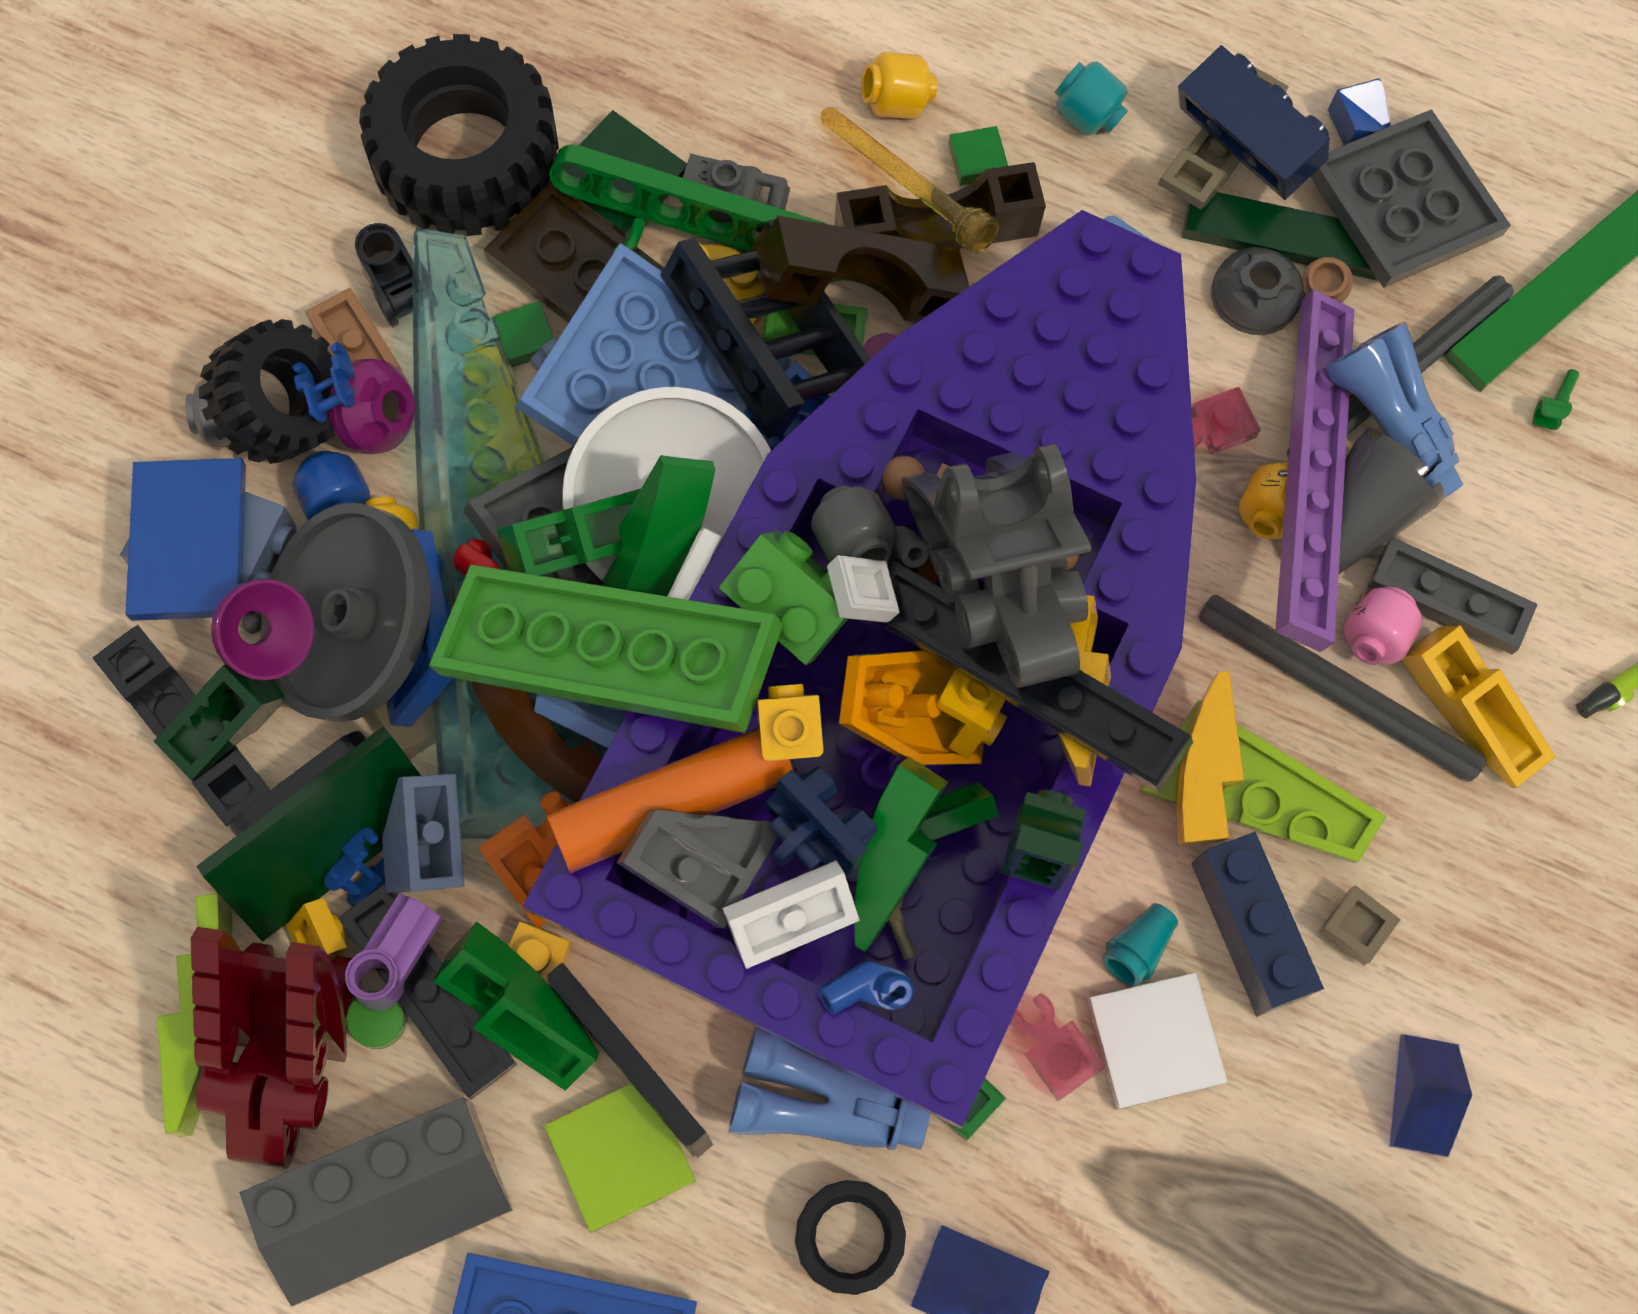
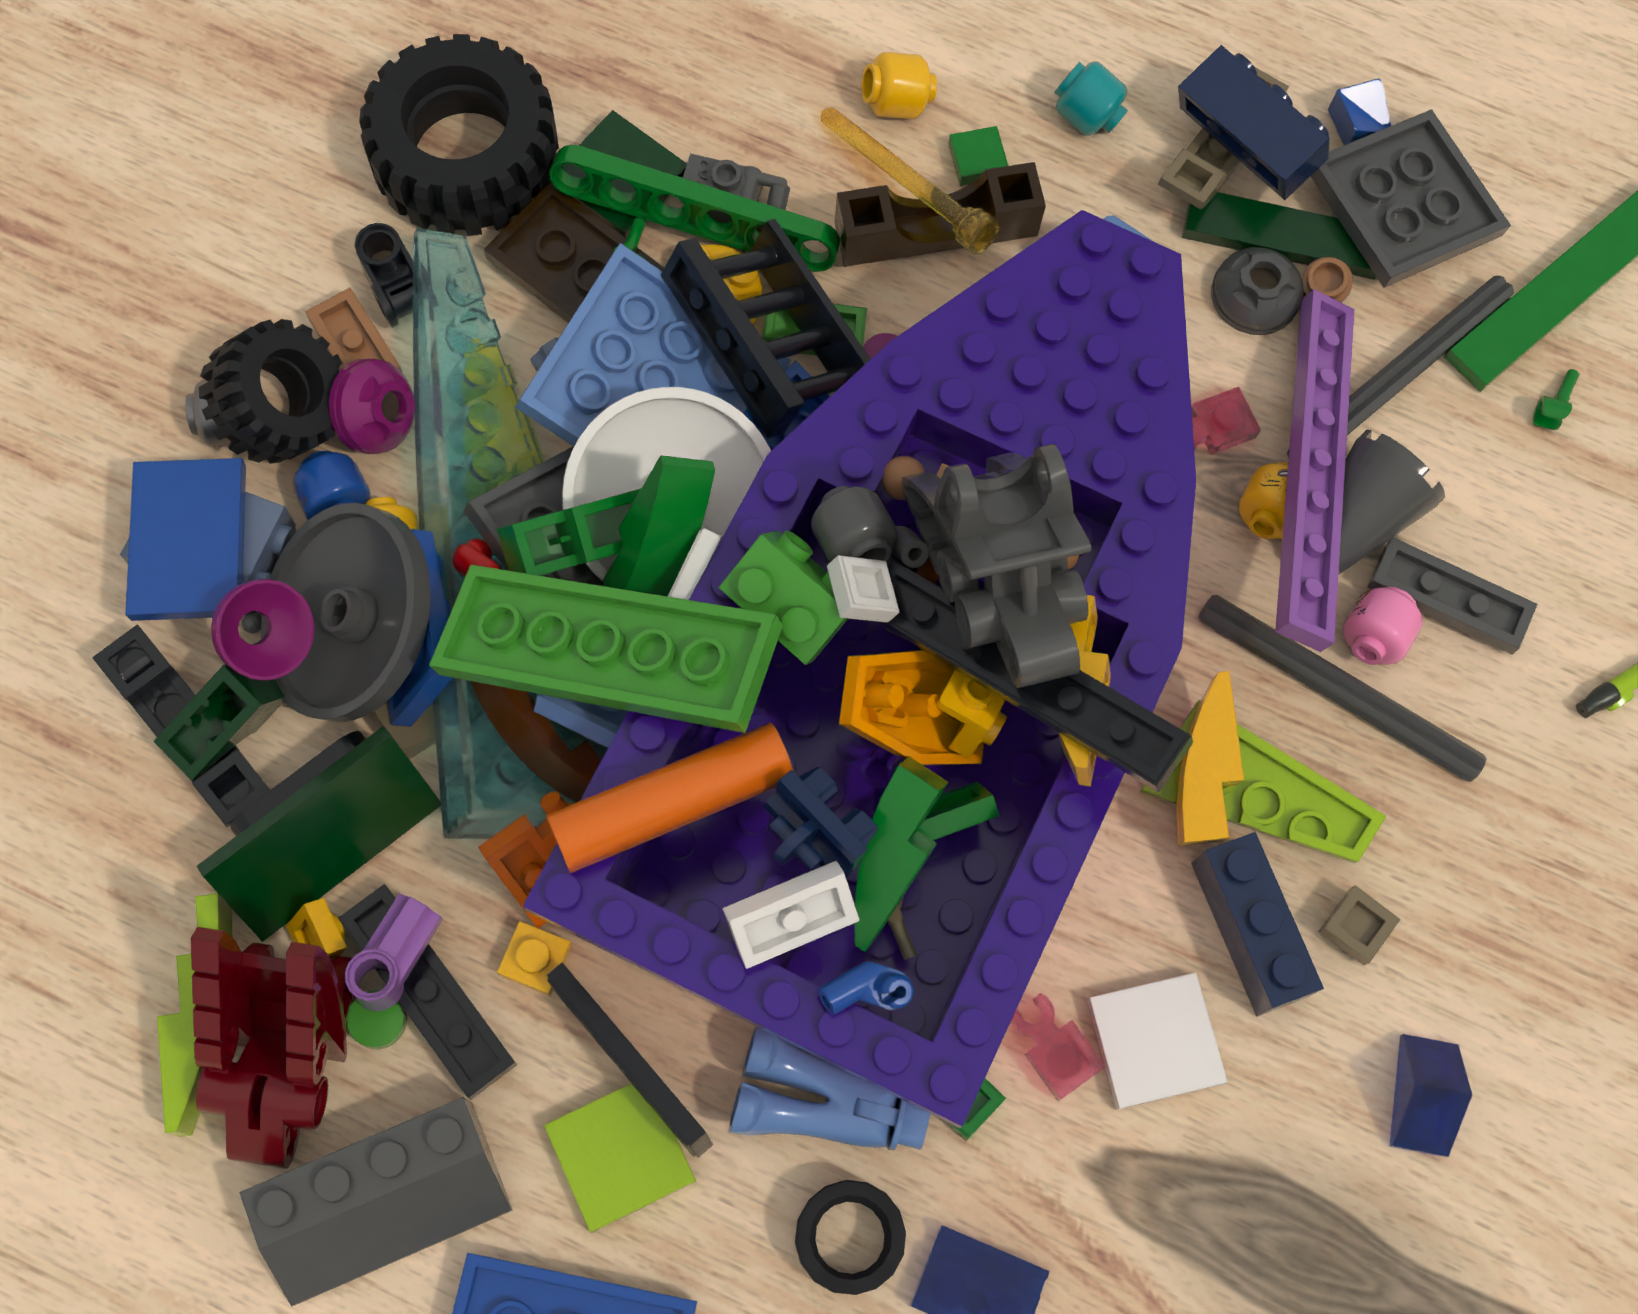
blue piece [293,342,355,422] -> none
blue piece [325,828,385,906] -> none
sand blue slope [382,774,464,894] -> none
green slope [433,921,599,1091] -> none
green tile [491,301,554,368] -> none
dark grey wing [617,809,778,928] -> none
yellow bracket [756,684,823,761] -> none
dark brown arch [757,216,970,322] -> none
dark green arch [1000,789,1086,891] -> none
teal cone [1102,903,1178,986] -> none
medium blue piece [1326,321,1464,498] -> none
yellow slope [1402,625,1556,788] -> none

